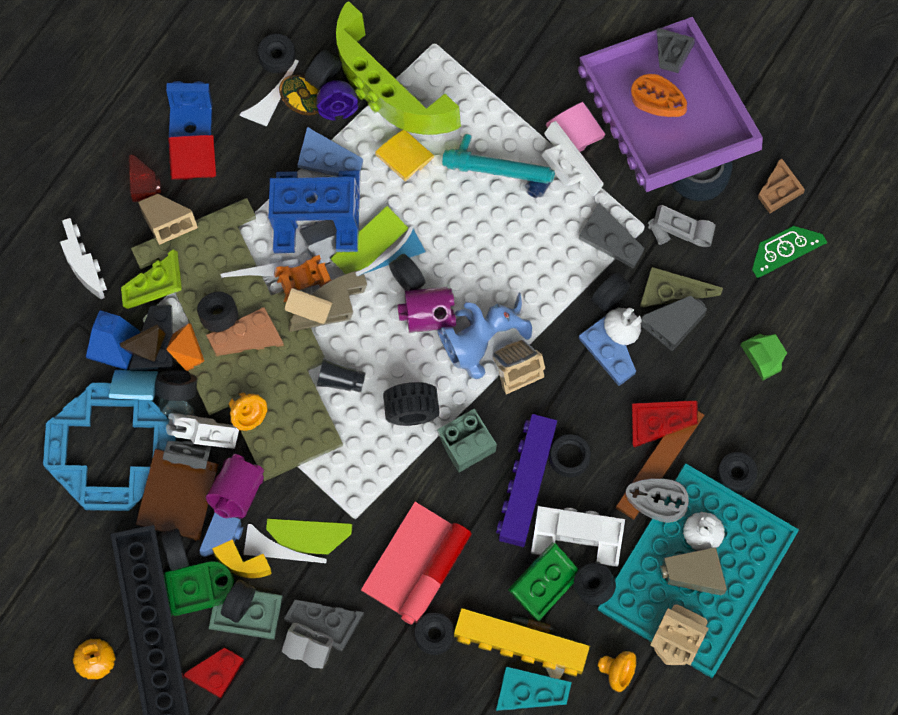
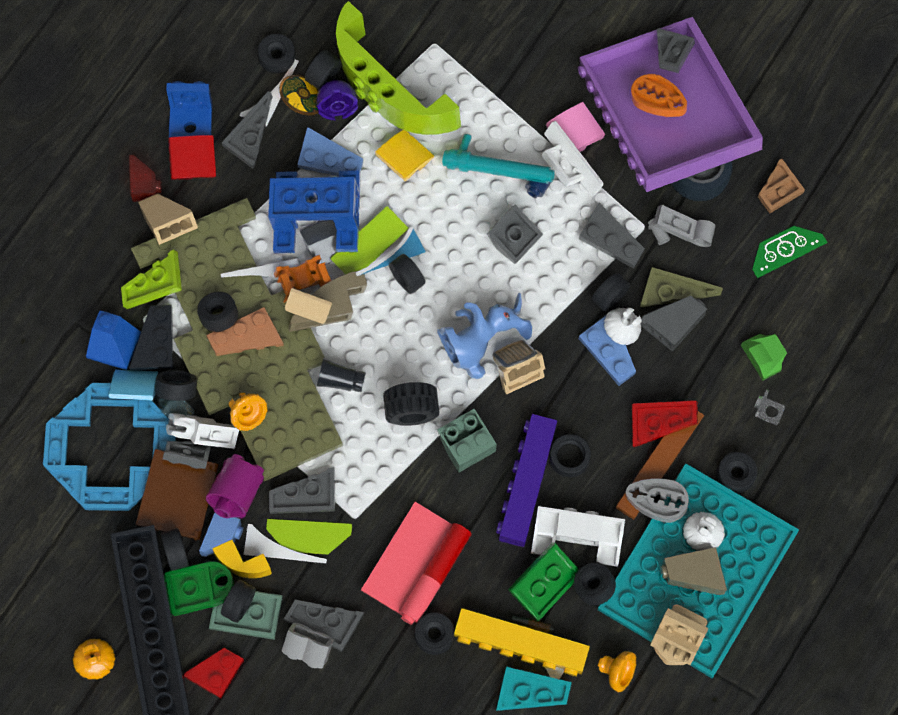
white slope [60,218,107,299] -> none
dark brown slope [119,324,166,362] -> none
orange slope [166,323,205,371] -> none
magenta cylinder [398,287,456,333] -> none
none -> dark grey wing [222,91,273,169]
none -> dark grey wing [269,467,335,514]
none -> dark grey slope [487,204,543,264]
none -> clear bracket [754,389,785,425]

